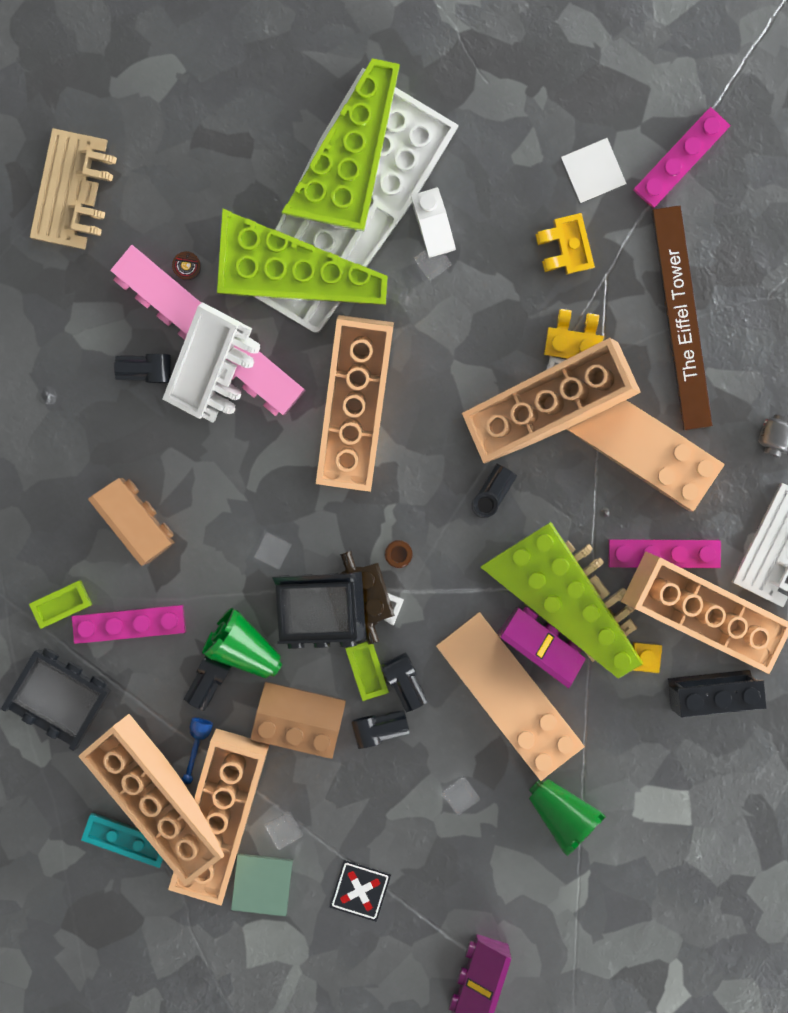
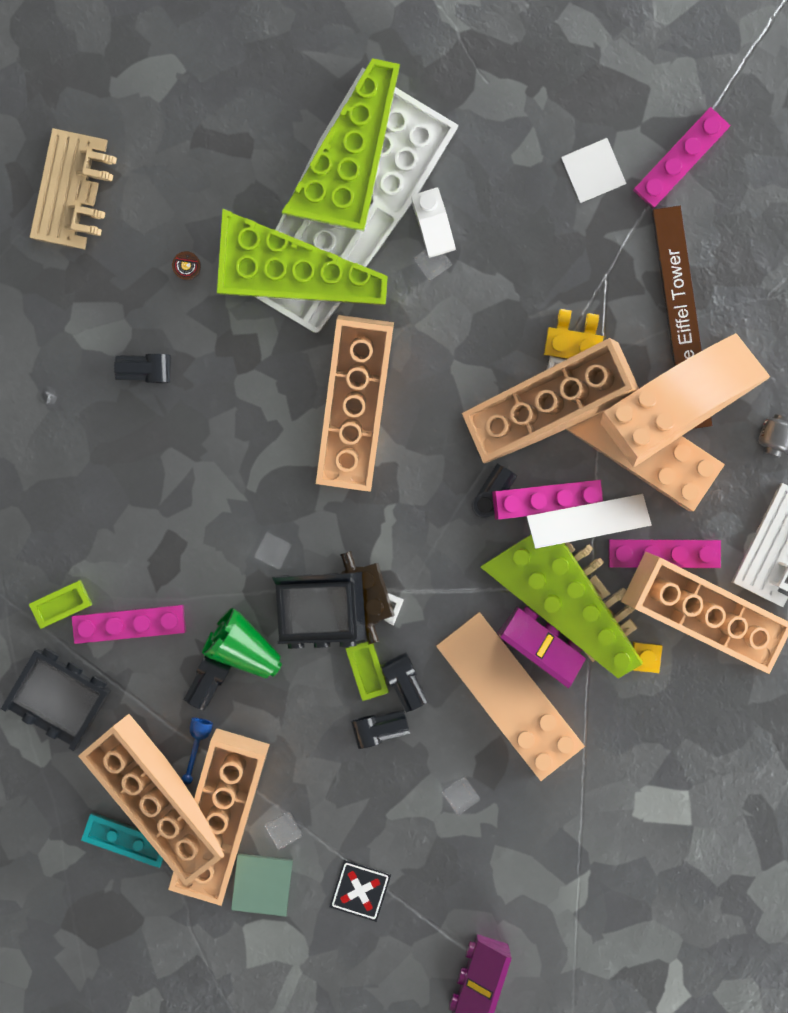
slope [88,478,175,566] -> none
bright pink brick [110,245,306,416] -> none
white hinge [163,302,260,423] -> none
medium nougat slope [250,682,346,759] -> none
reddish brown tile [385,540,413,568] -> none
green cone [529,779,606,857] -> none
yellow plate [535,213,595,275] -> none
black window [668,670,767,718] -> none
none -> dark pink plate [492,480,603,520]
none -> white sticker [527,494,652,549]
none -> light nougat slope [600,334,770,467]

